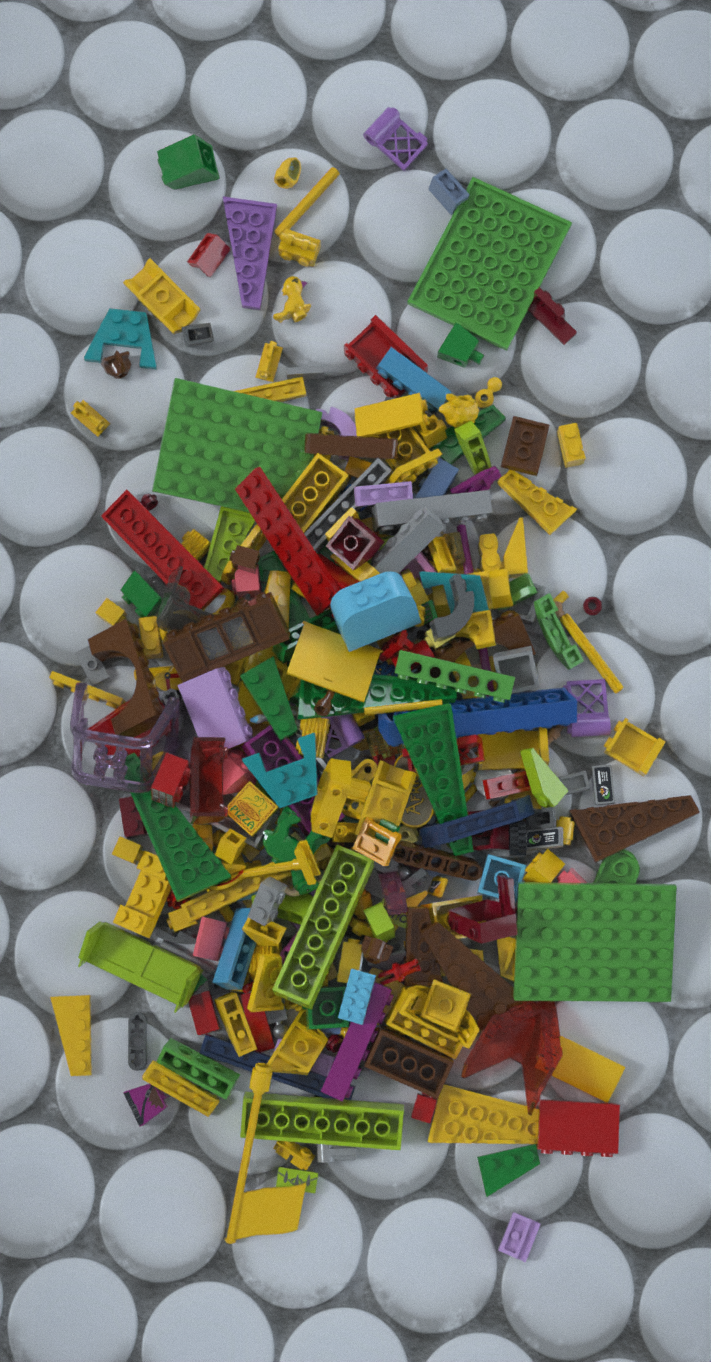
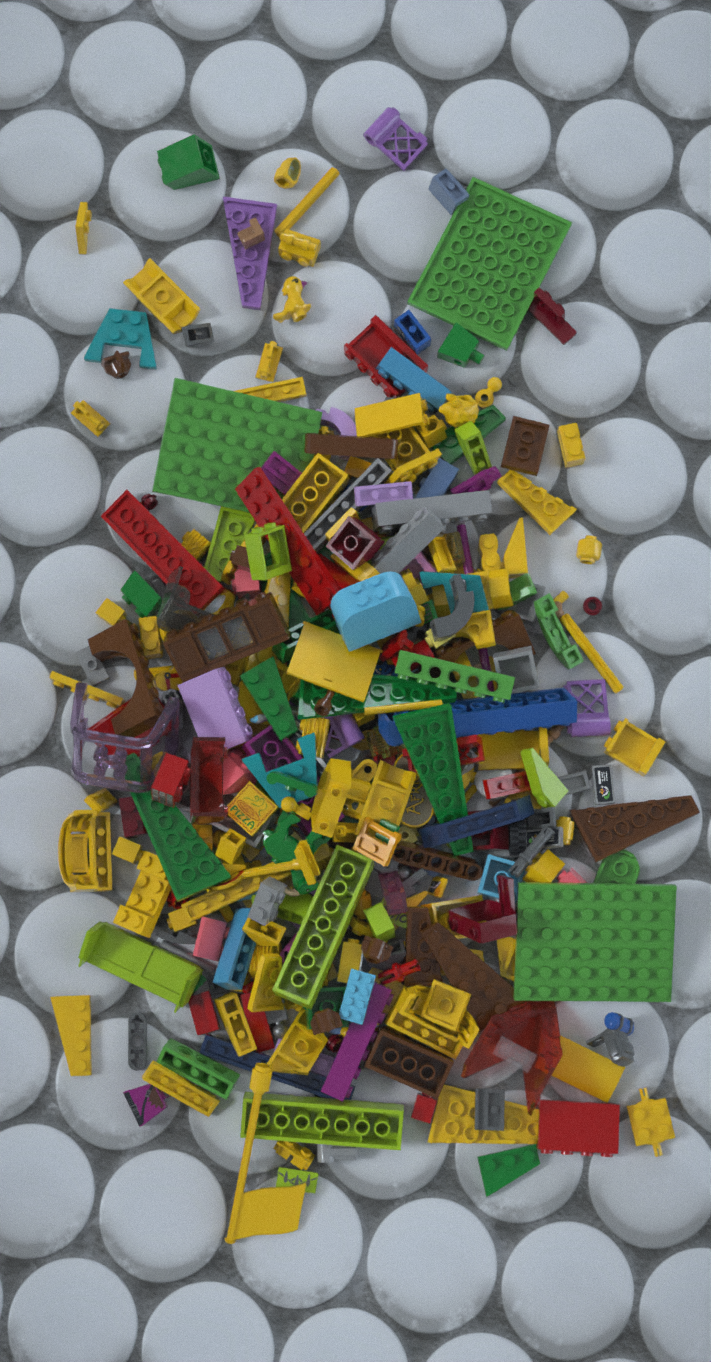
panel [187,233,230,277] -> none
light grey tile [286,366,325,380] -> none
lavender plate [498,1212,541,1263] -> none
none -> yellow piece [58,810,112,892]
none -> yellow wing [75,202,92,254]
none -> yellow plate [84,788,118,814]
none -> medium nougat panel [237,217,265,250]
none -> lime window [244,522,292,580]
none -> magenta plate [261,451,302,496]
none -> green plate [266,771,318,797]
none -> yellow plate [281,796,312,821]
none -> reddish brown piece [310,1008,343,1035]
none -> blue brick [394,310,431,355]
none -> dark grey plate [474,1088,505,1131]
none -> clear plate [492,1036,537,1073]
none -> dark grey pin [508,825,555,878]
none -> yellow head [576,535,602,565]
none -> dark grey piece [586,1012,635,1067]
none -> yellow plate [626,1087,675,1157]

